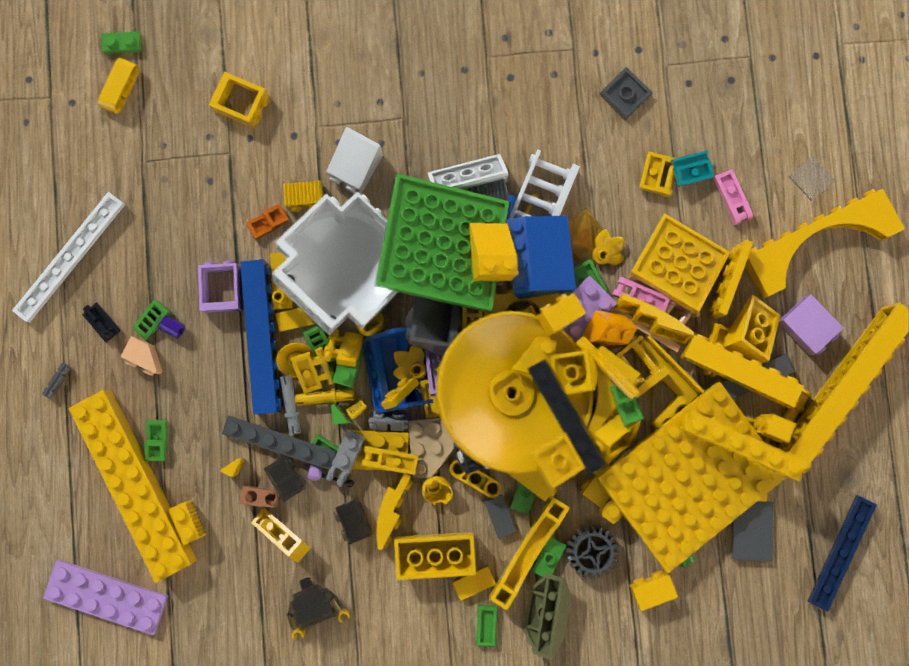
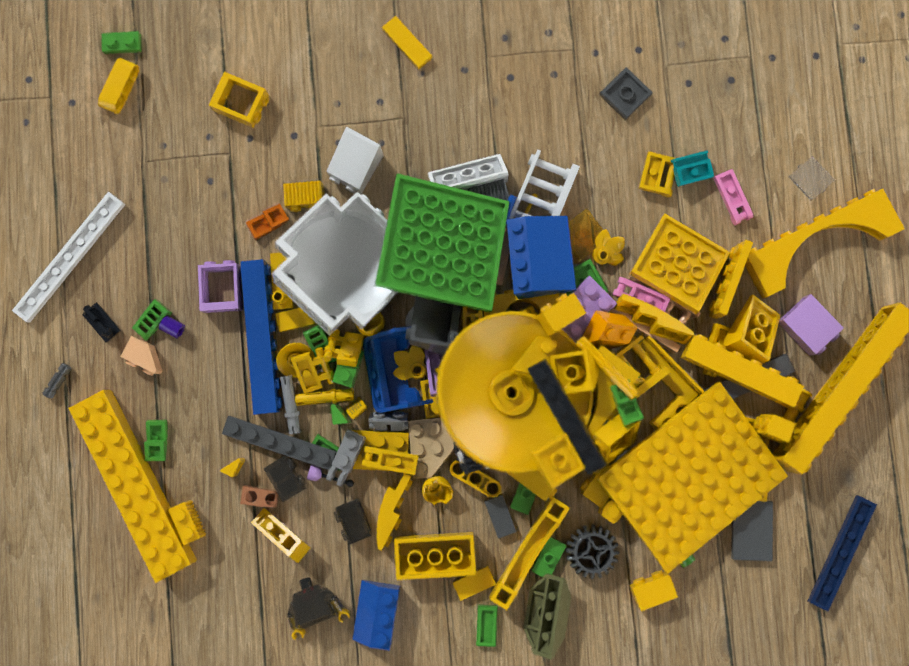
lavender plate [43,559,168,635] -> none
yellow plate [380,378,420,410] -> none
yellow slope [469,223,518,281] -> none
yellow arch [679,411,807,481] -> none
none -> blue slope [352,580,400,650]
none -> yellow tile [382,16,433,70]

